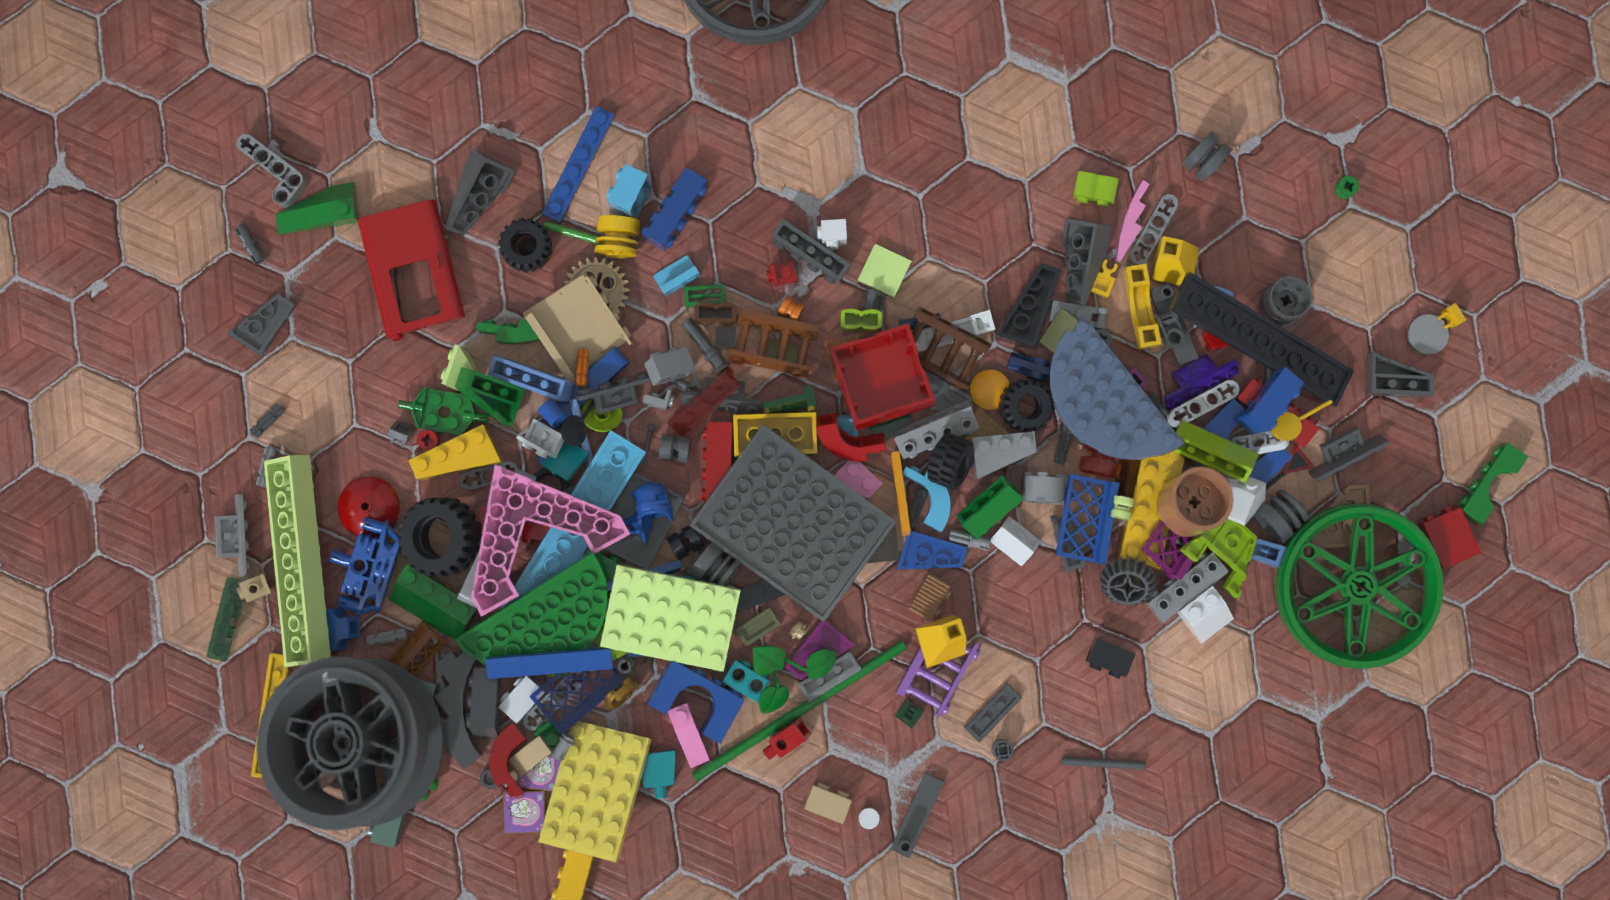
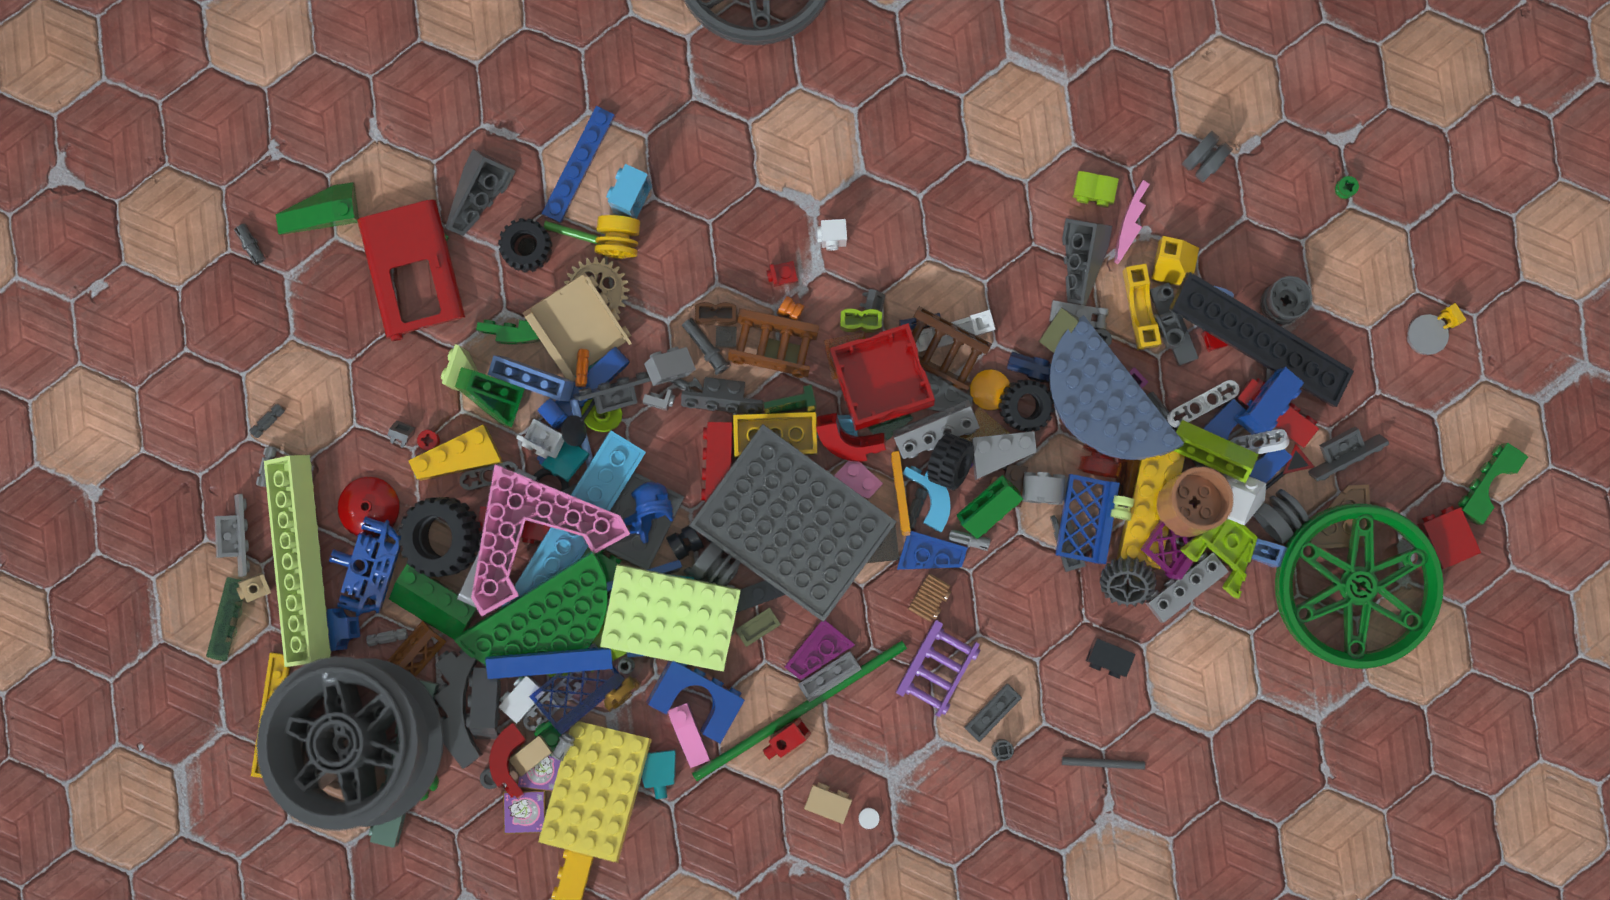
dark grey wing [227,294,296,356] -> none
light grey beam [236,134,308,208] -> none
green plate [398,387,489,435] -> none
dark grey hinge [640,424,655,466] -> none
blue wedge [641,167,709,252] -> none
medium azure panel [653,255,700,297] -> none
dark grey wheel [659,433,691,464] -> none
clear red piece [667,367,740,436] -> none
green tile [684,284,726,308] -> none
teal brick [723,659,771,703] -> none
green plant [753,646,837,714] -> none
dark grey brick [771,219,851,284] -> none
tan plate [789,620,807,639] -> none
yellowish green tile [857,244,912,298] -> none
dark grey piece [890,773,944,858] -> none
dark green tile [895,699,924,728] -> none
yellow slope [915,615,966,668] -> none
white panel [990,516,1041,566] -> none
black wedge [996,263,1061,351] -> none
dark grey axle [1054,425,1073,465] -> none
yellow plate [1091,259,1118,298] -> none
light grey beam [1129,194,1178,266] -> none
dark purple bracket [1164,354,1239,410] -> none
white slope [1177,586,1234,644] -> none
yellow piece [1271,400,1332,441] -> none
dark grey wedge [1365,352,1434,398] -> none

